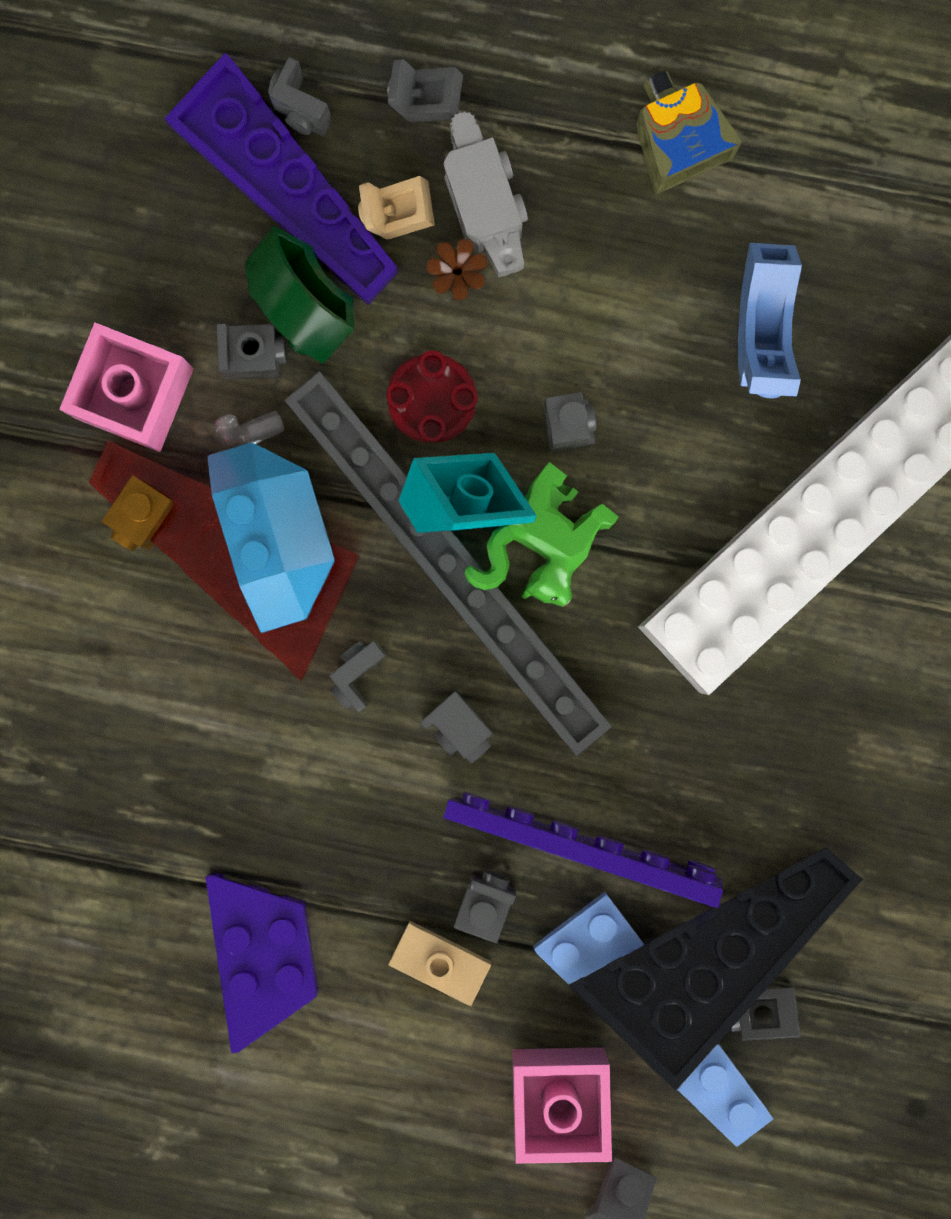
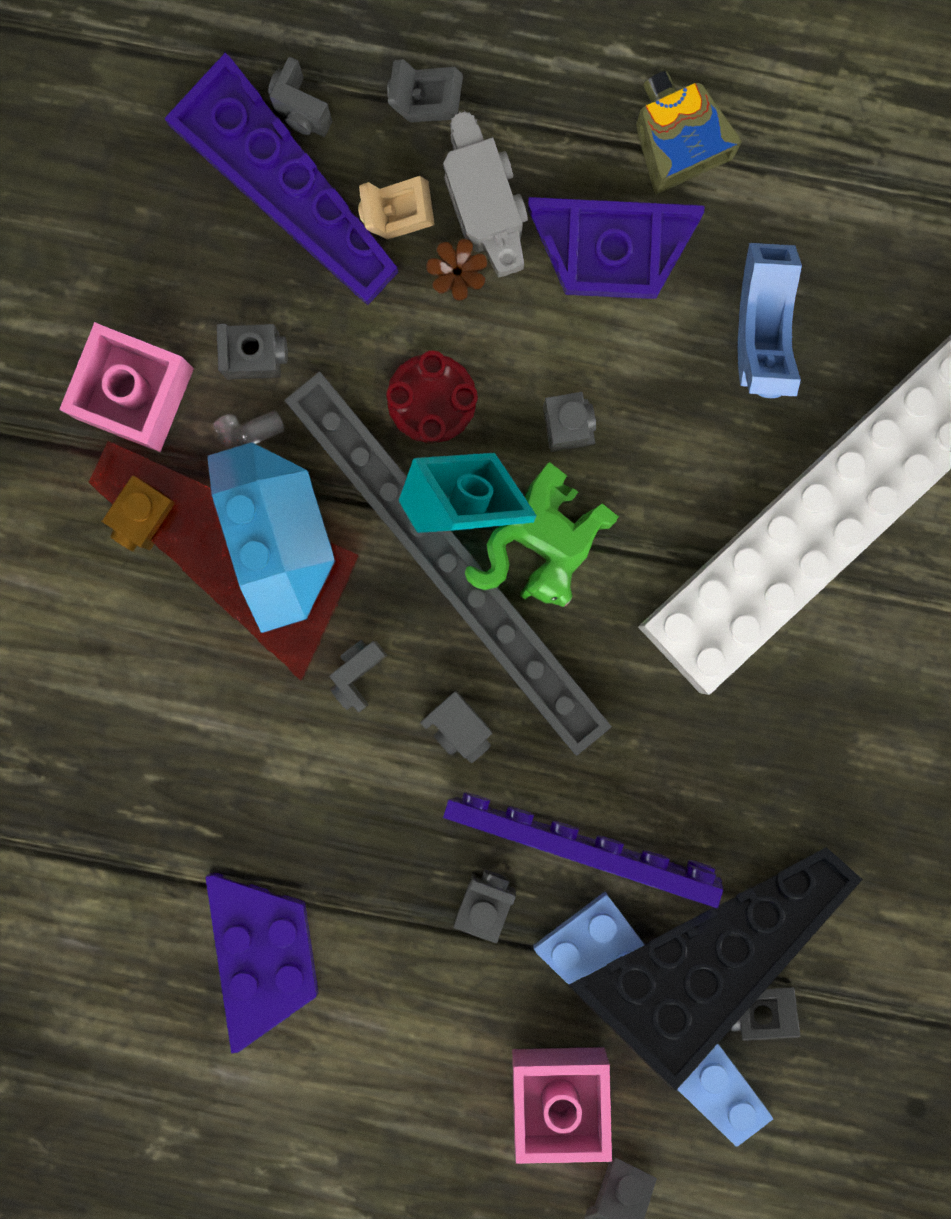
dark green brick [245,226,354,364] -> none
tan plate [388,921,492,1006] -> none
none -> dark purple wing [528,197,705,299]

